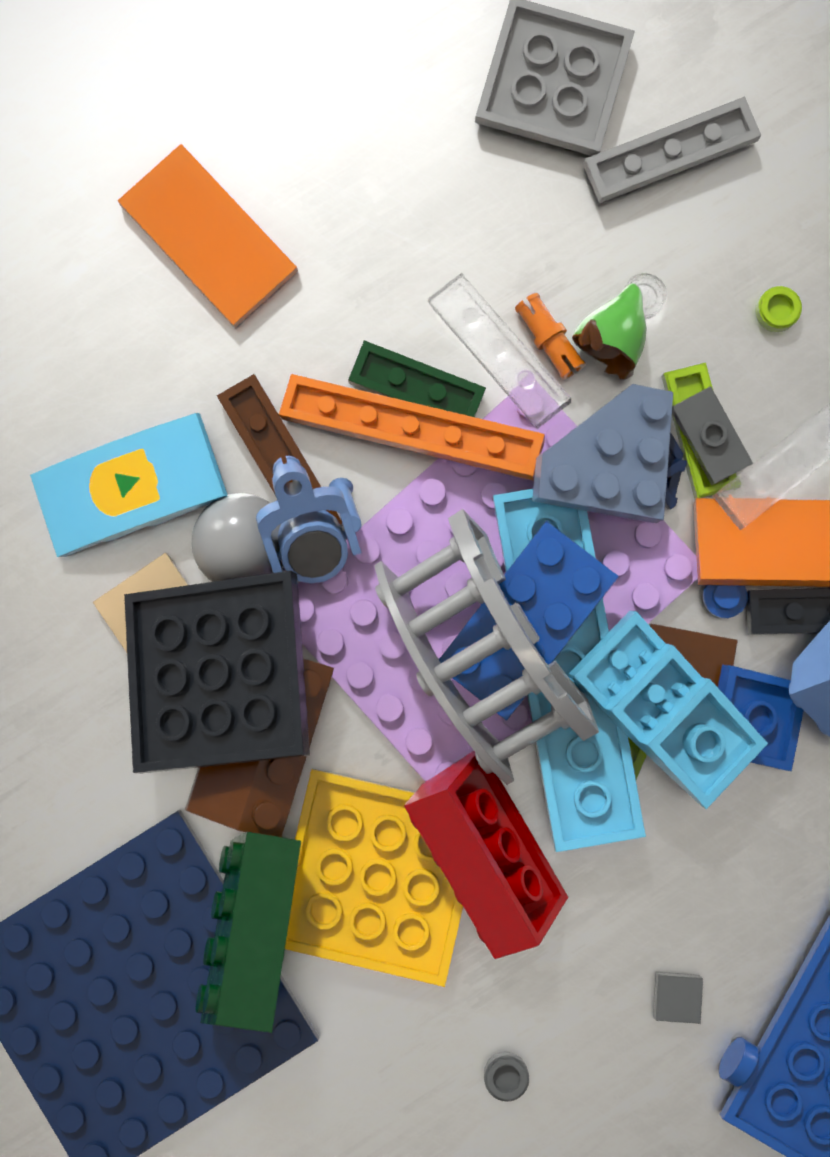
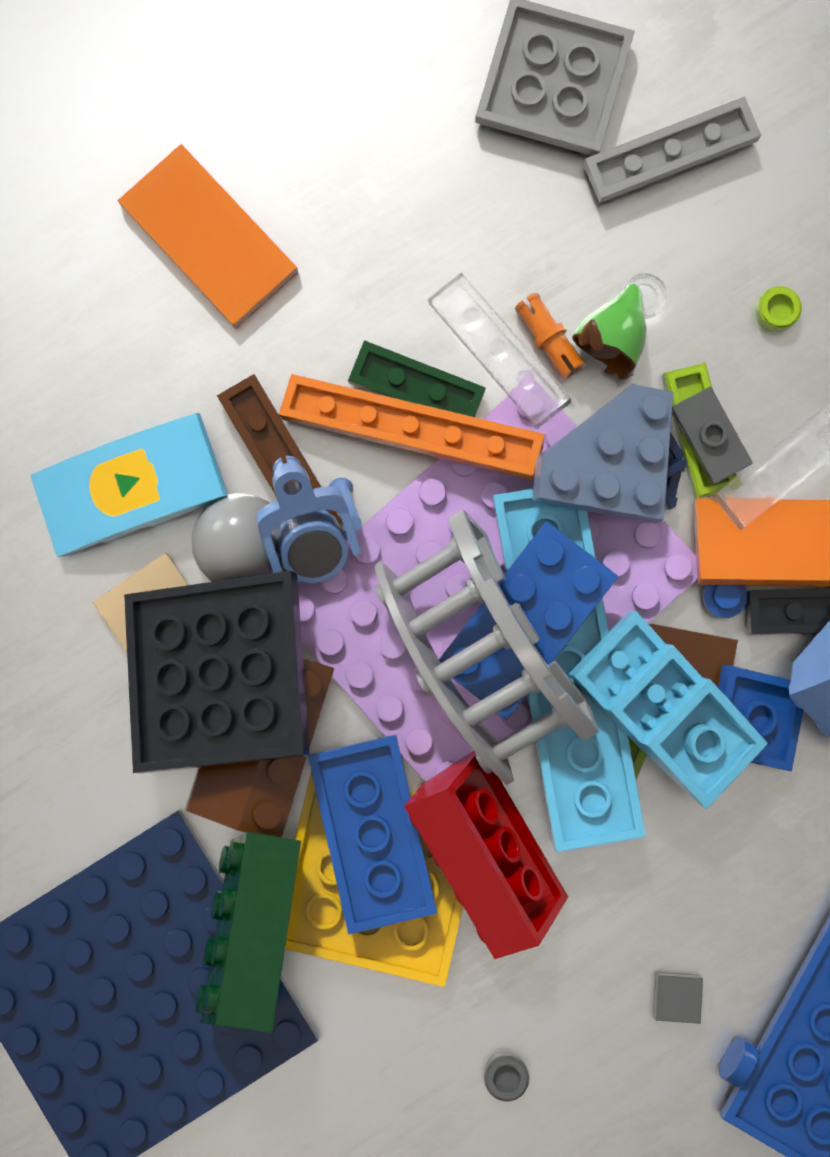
none -> blue plate [308,734,437,935]

